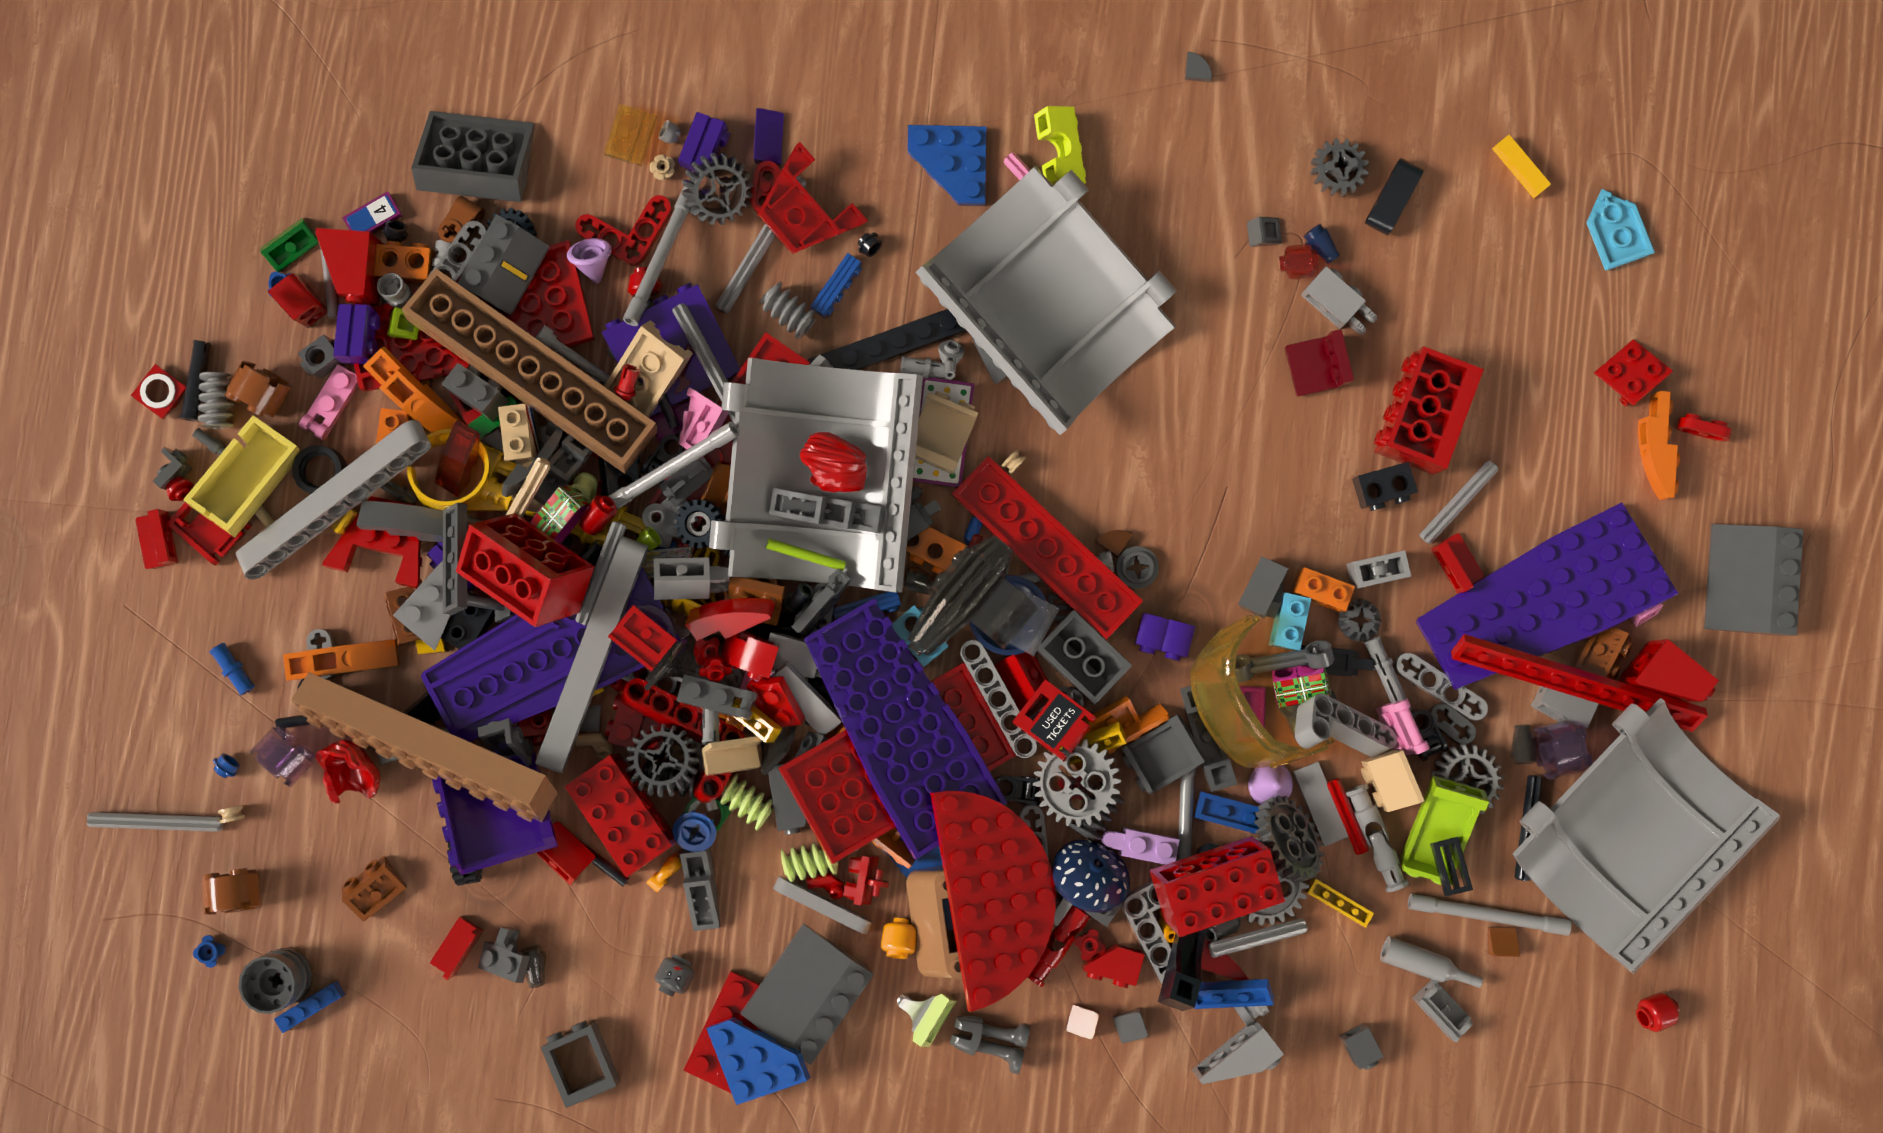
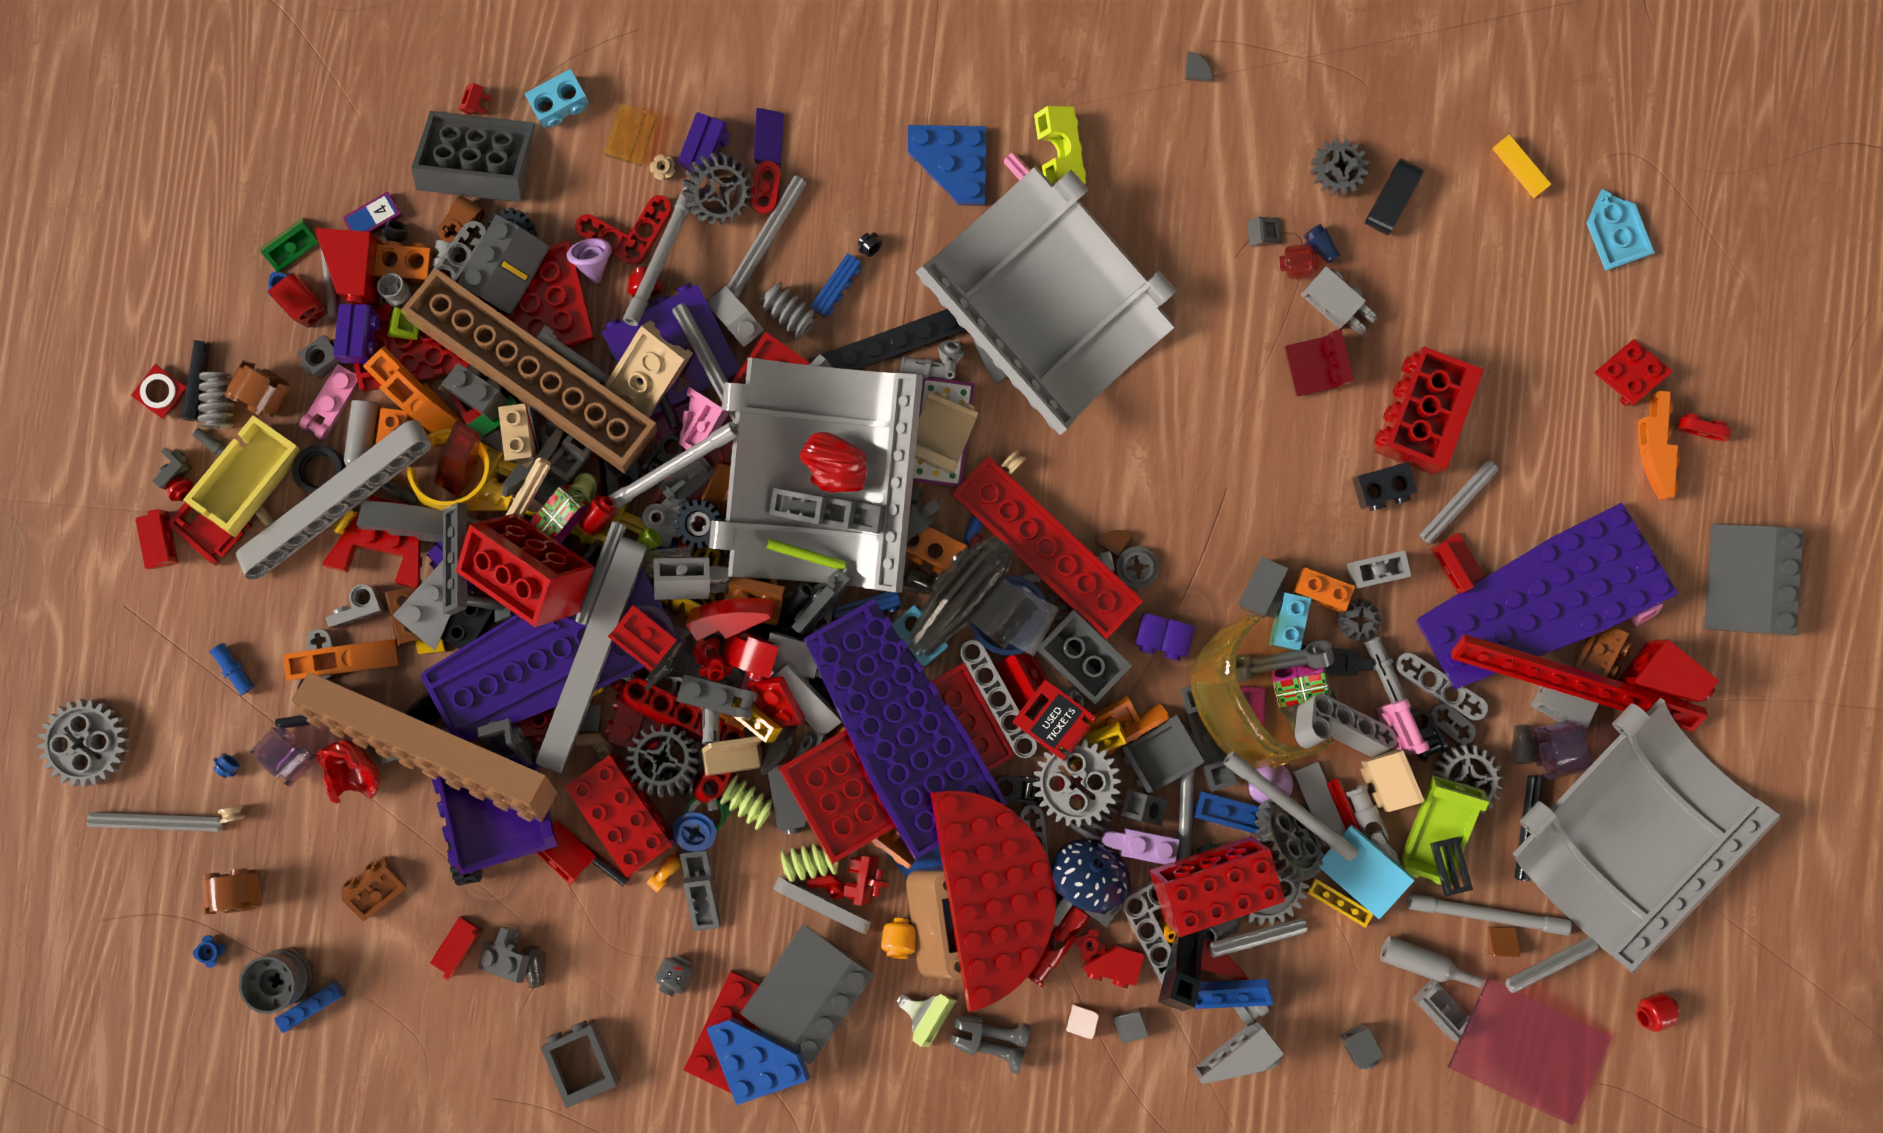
red pin [614,364,641,401] -> none
light grey hinge [658,120,681,144] -> none
red wing [757,142,868,254] -> none
none -> light grey gear [37,699,130,787]
none -> light grey plate [326,584,387,628]
none -> light grey piece [344,400,379,467]
none -> red tile [458,83,492,115]
none -> medium azure brick [524,69,590,128]
none -> light grey slope [706,286,764,347]
none -> dark grey brick [1121,789,1168,826]
none -> light grey piece [1223,751,1359,862]
none -> medium azure tile [1319,825,1415,919]
none -> clear pink piece [1448,978,1612,1126]
none -> light grey axle [1505,937,1599,993]

